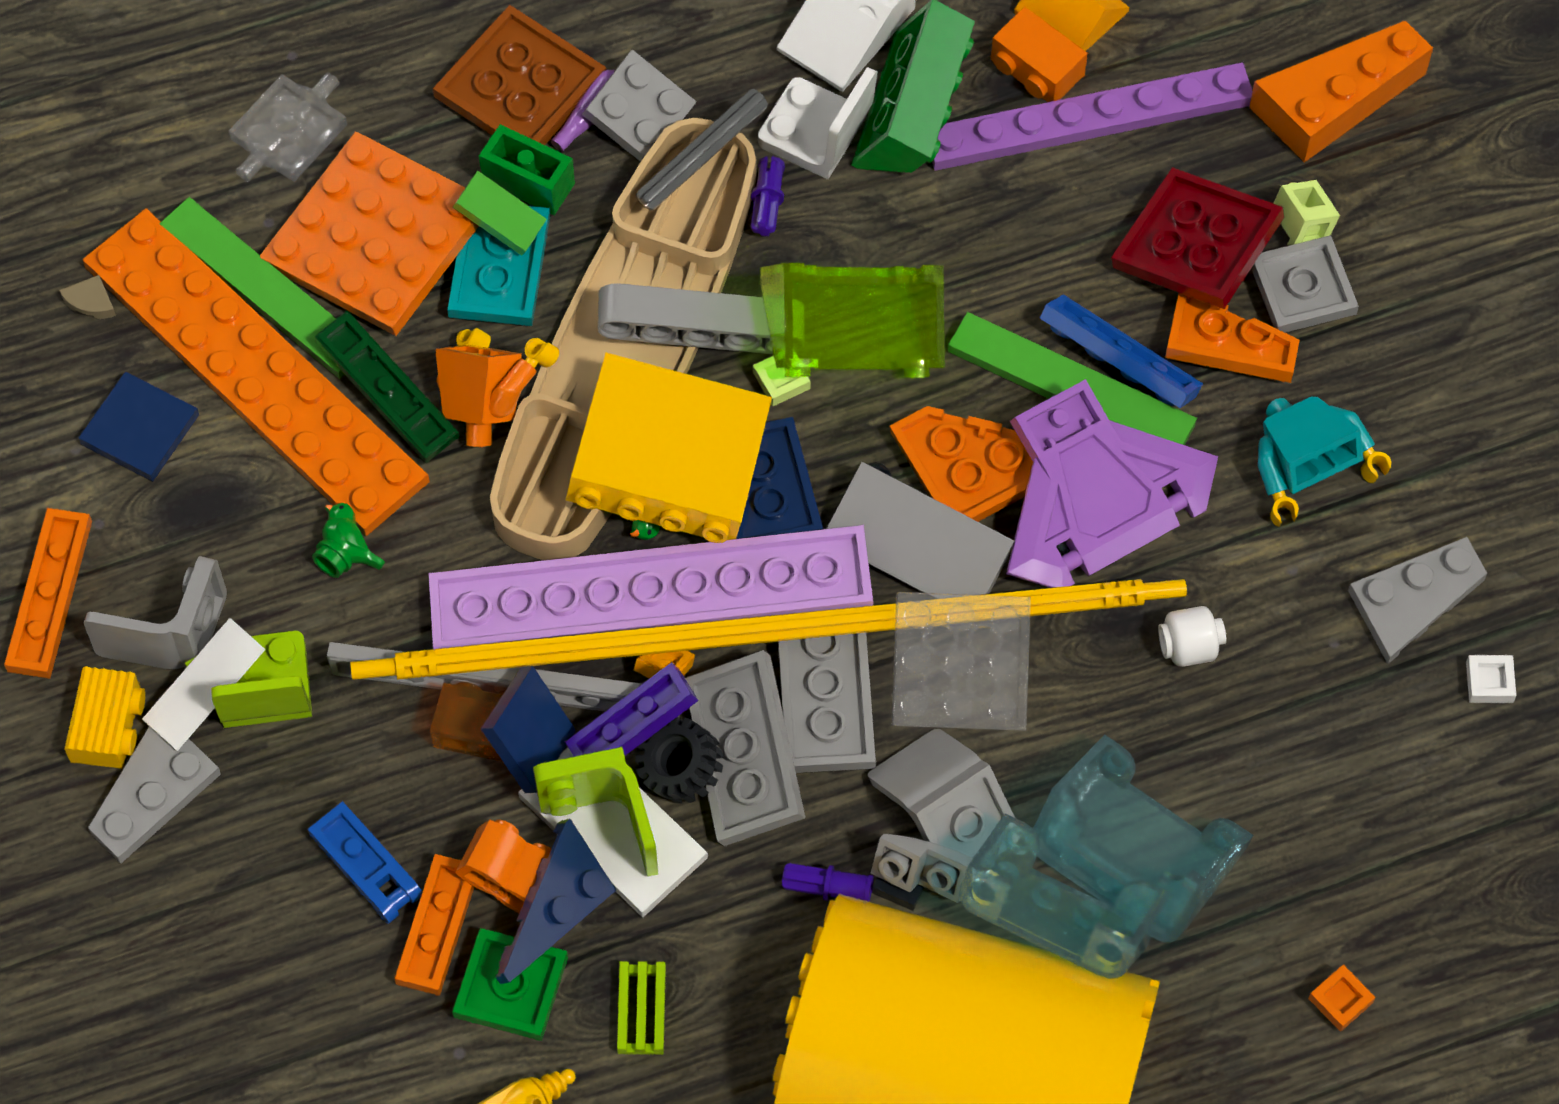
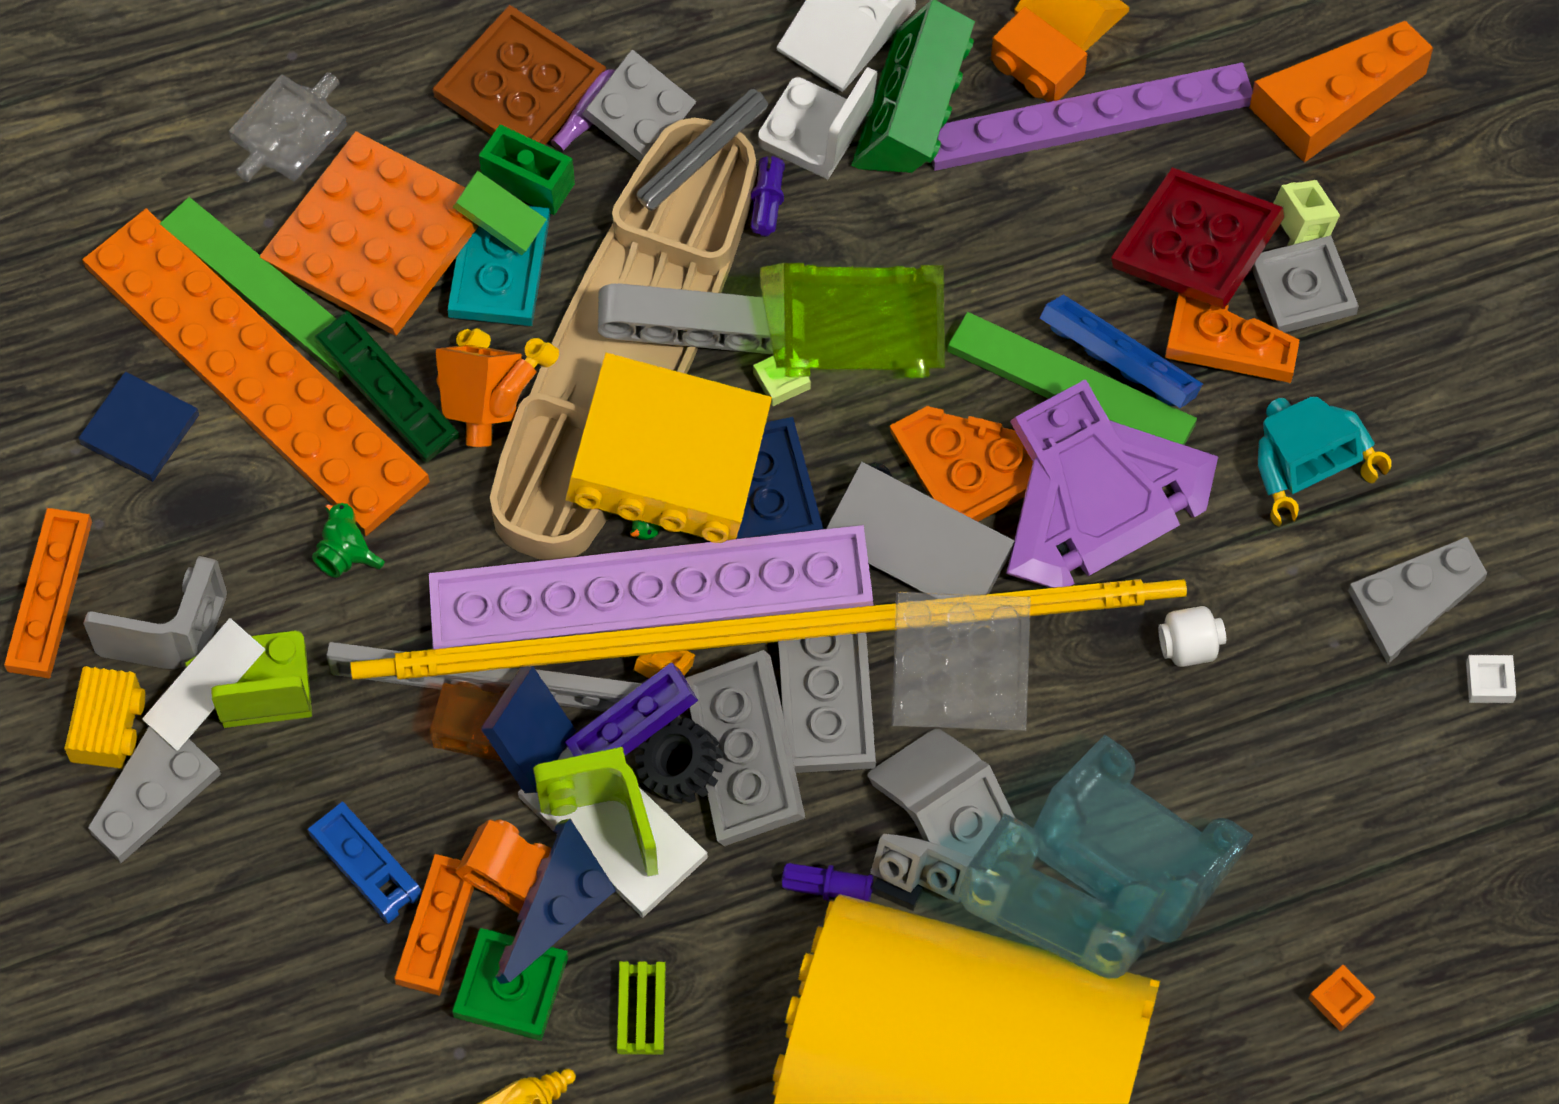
dark tan tile [59,275,116,319] -> none

